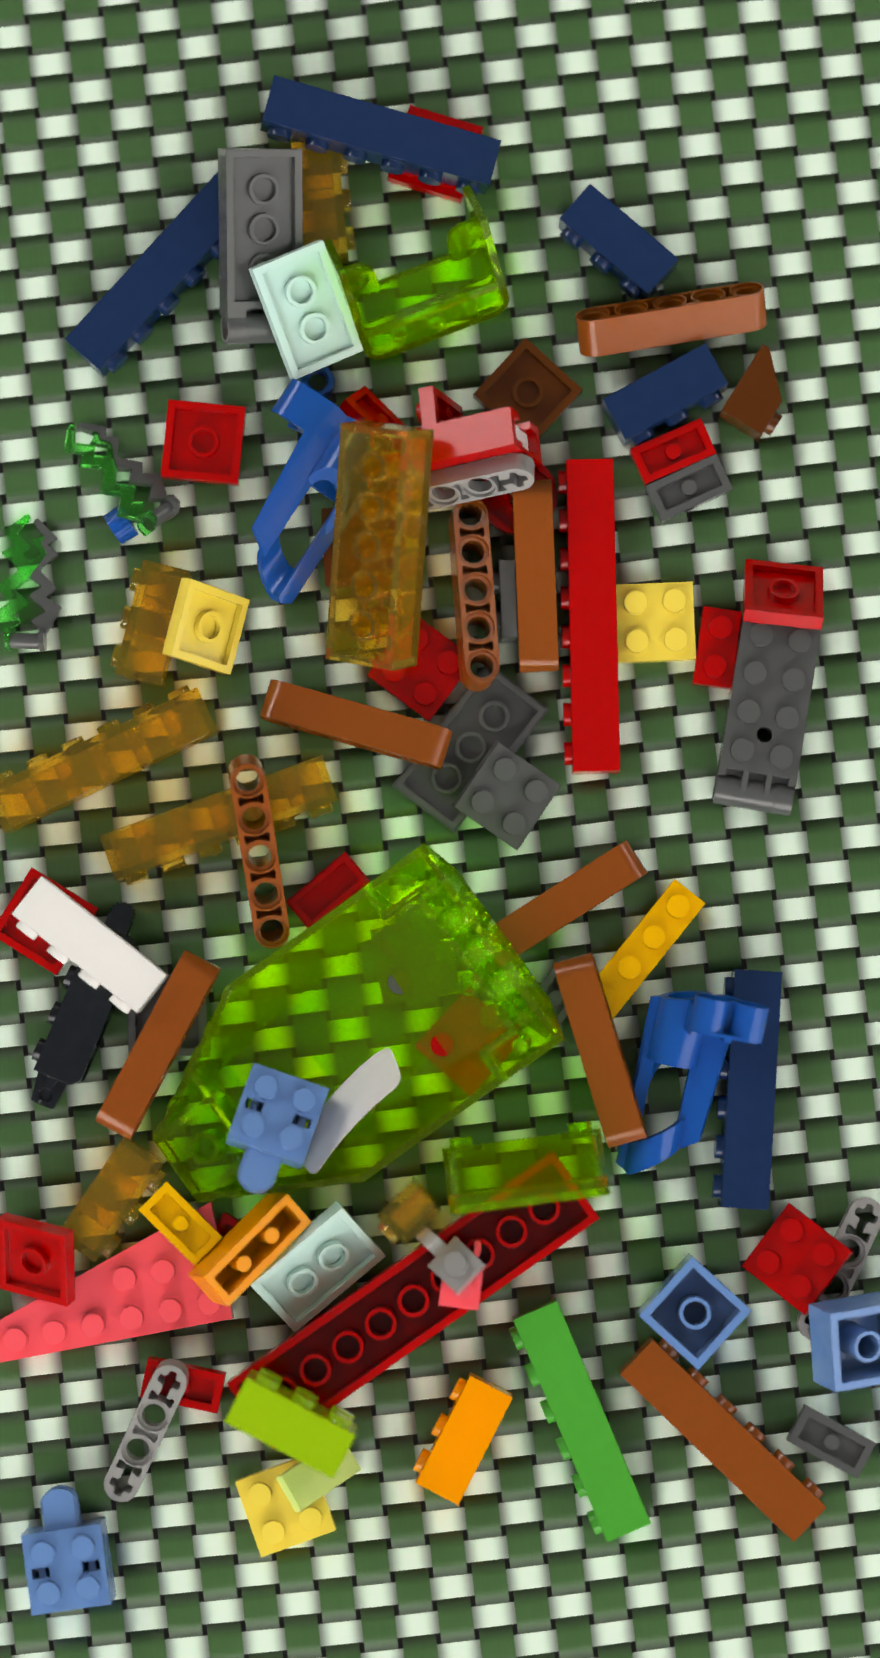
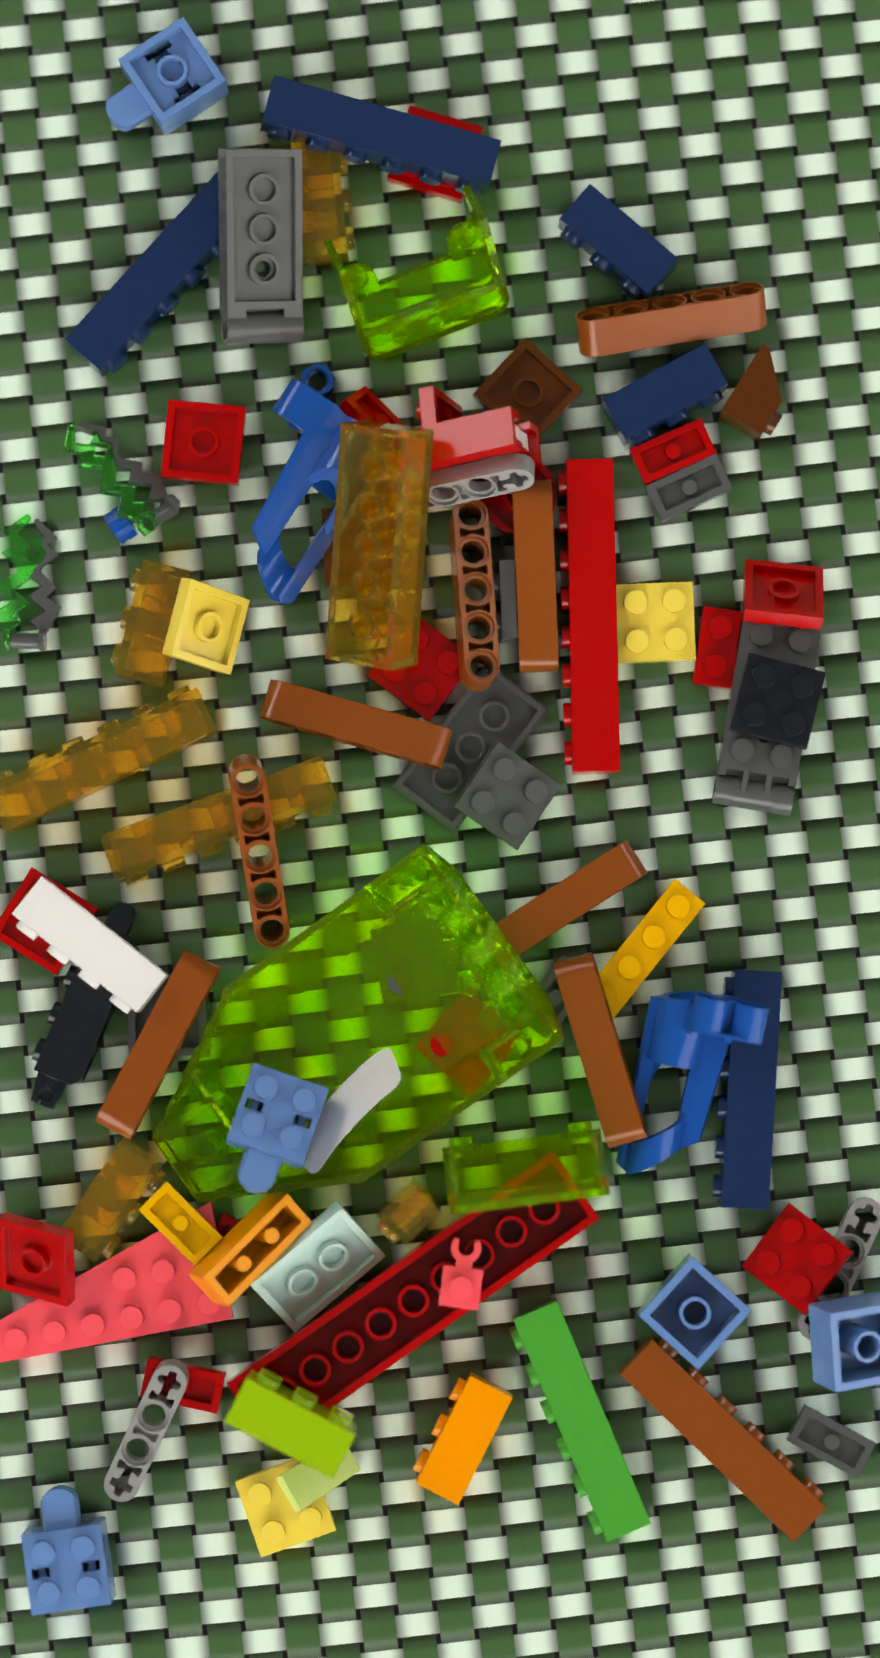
light aqua plate [249,240,364,379] -> none
red tile [285,852,371,932] -> none
light grey plate [414,1225,486,1295] -> none
none -> medium blue brick [106,17,229,136]
none -> black plate [729,653,826,750]

